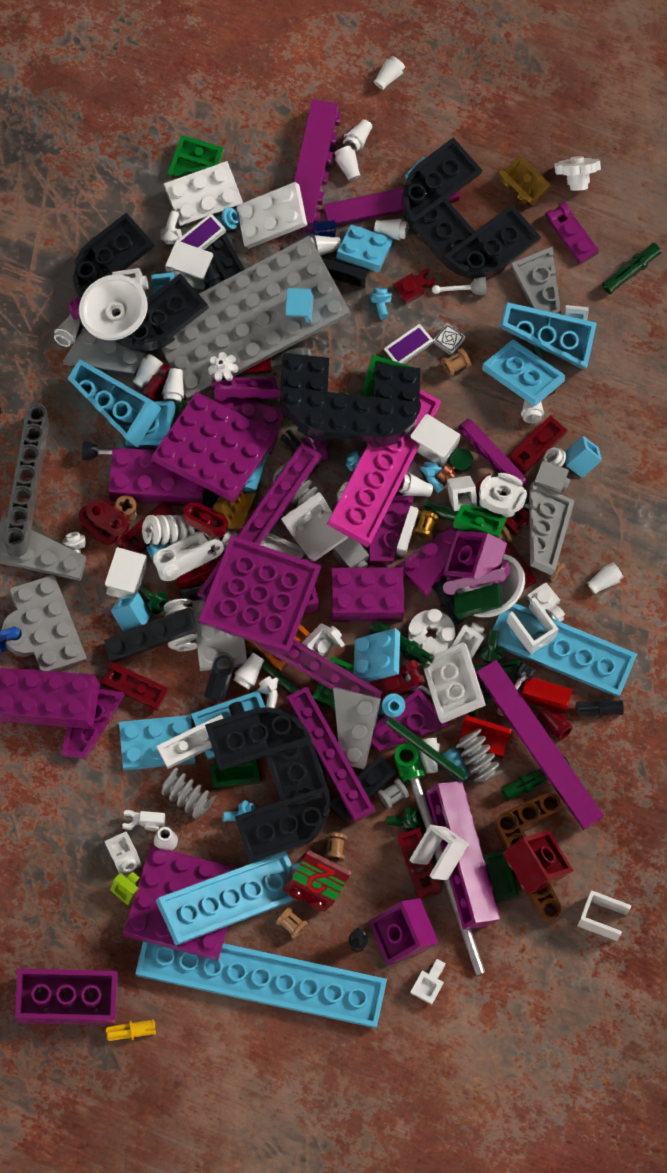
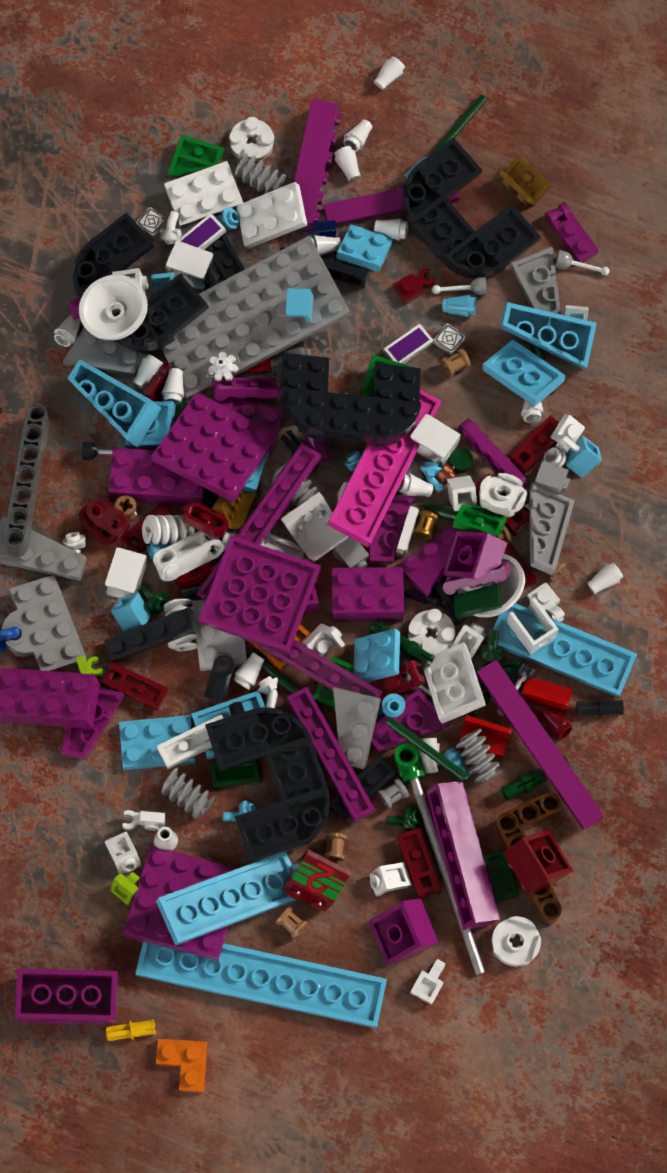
black axle [348,928,368,952] -> none
medium azure plate [369,288,392,320] -> none
white piece [410,825,469,880] -> none
white plant [554,156,601,191] -> none
white piece [577,890,631,941] -> none
dark green pin [602,242,662,294] -> none
none -> lime tile [75,655,103,677]
none -> tile [136,207,168,239]
none -> orange plate [156,1039,208,1093]
none -> white plate [229,117,274,163]
none -> light grey piece [235,153,286,194]
none -> white bracket [369,862,412,897]
none -> black bar [404,589,441,607]
none -> dark green bar [429,95,487,155]
none -> medium azure cone [442,295,476,317]
none -> white plate [492,916,541,967]
none -> white bracket [551,414,585,452]
none -> hinge [555,250,609,276]

